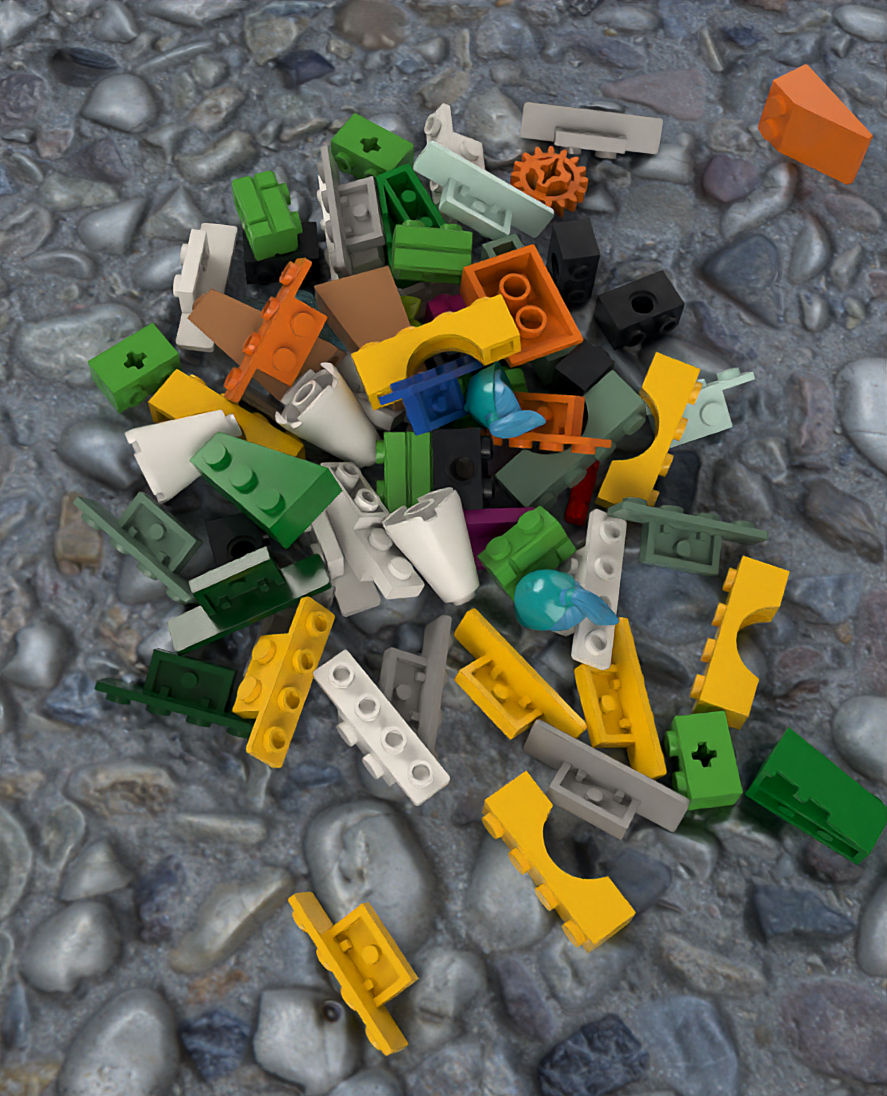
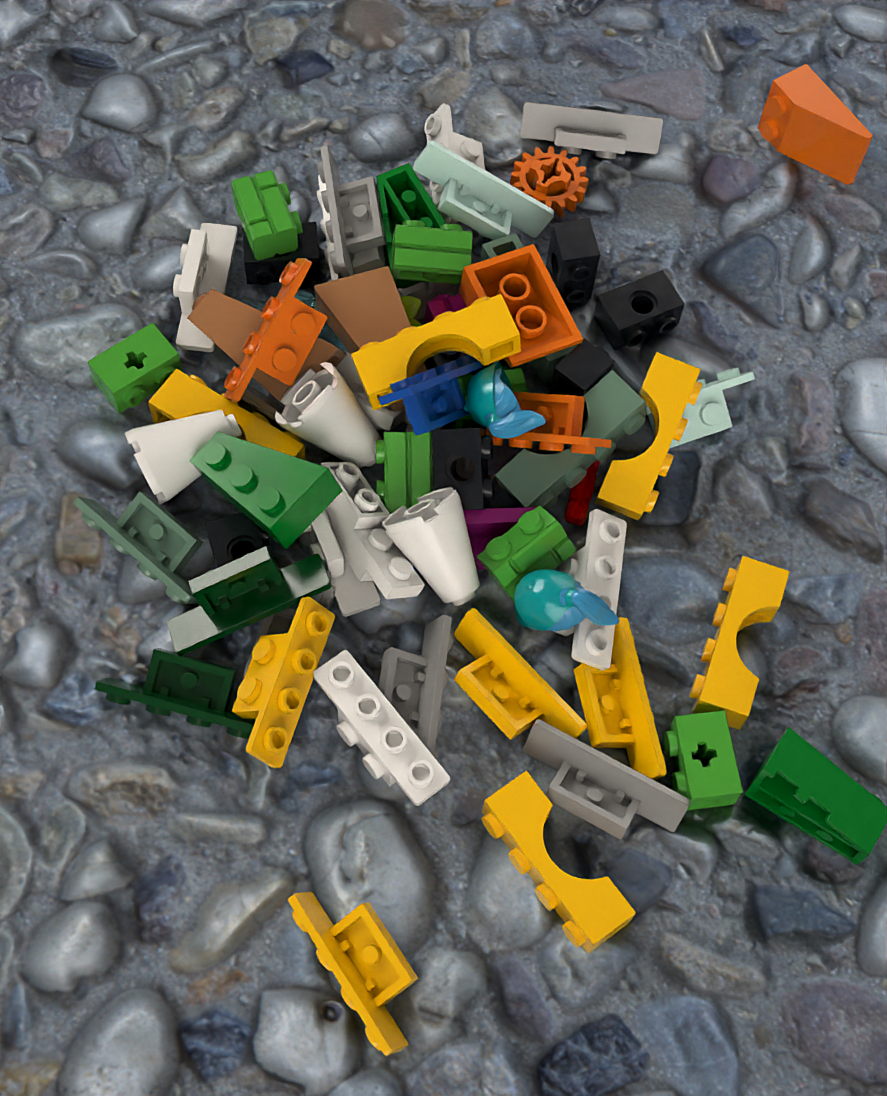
bright green brick [331,113,414,184] -> none
sand green bracket [607,497,769,577] -> none

